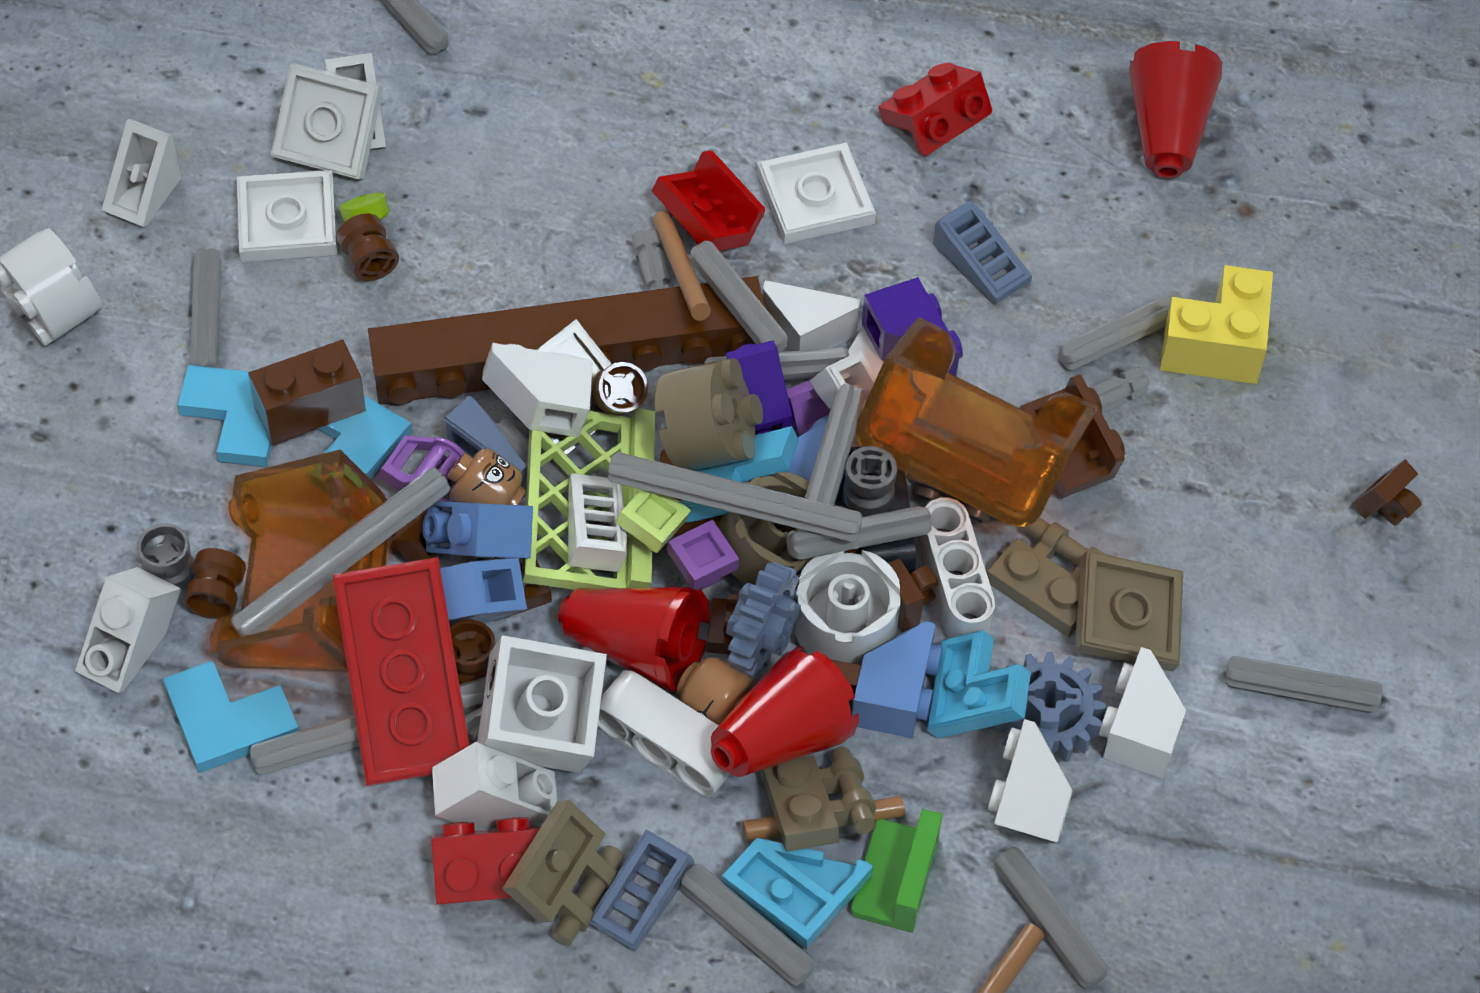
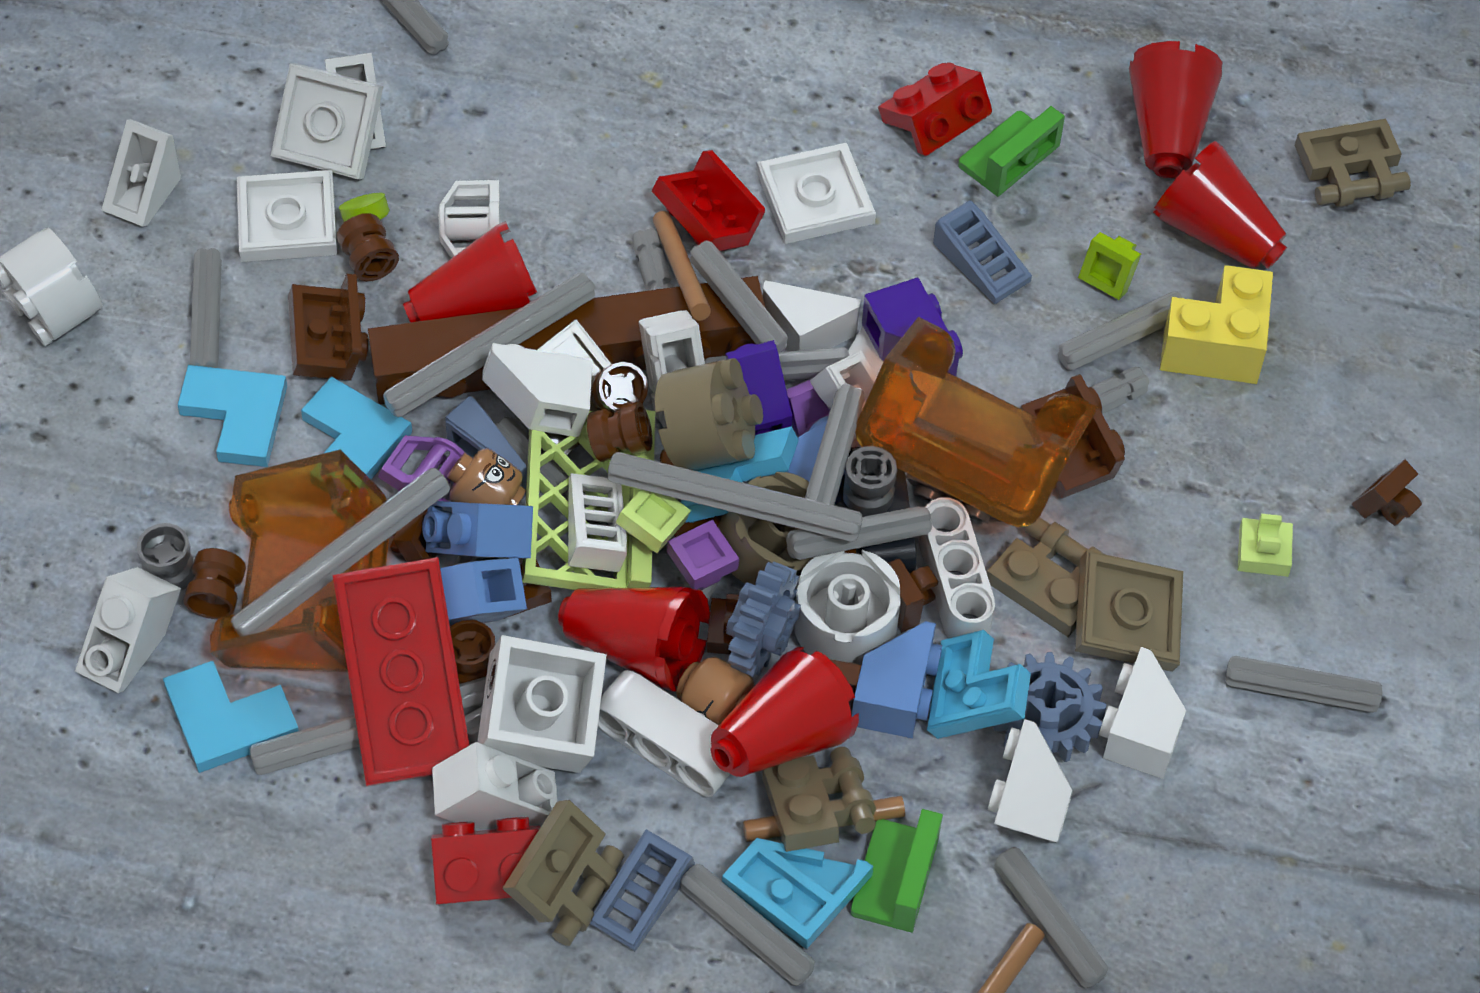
reddish brown brick [248,339,366,445] -> none
none -> reddish brown bracket [288,273,369,380]
none -> light grey axle [383,273,595,417]
none -> red cone [403,221,537,323]
none -> white piece [438,180,500,258]
none -> reddish brown wheel [587,401,653,462]
none -> white brick [639,310,705,428]
none -> bright green panel [958,106,1065,197]
none -> lime tile [1078,232,1141,300]
none -> red cone [1153,141,1288,269]
none -> yellowish green tile [1238,513,1293,577]
none -> dark tan plate [1295,118,1411,207]

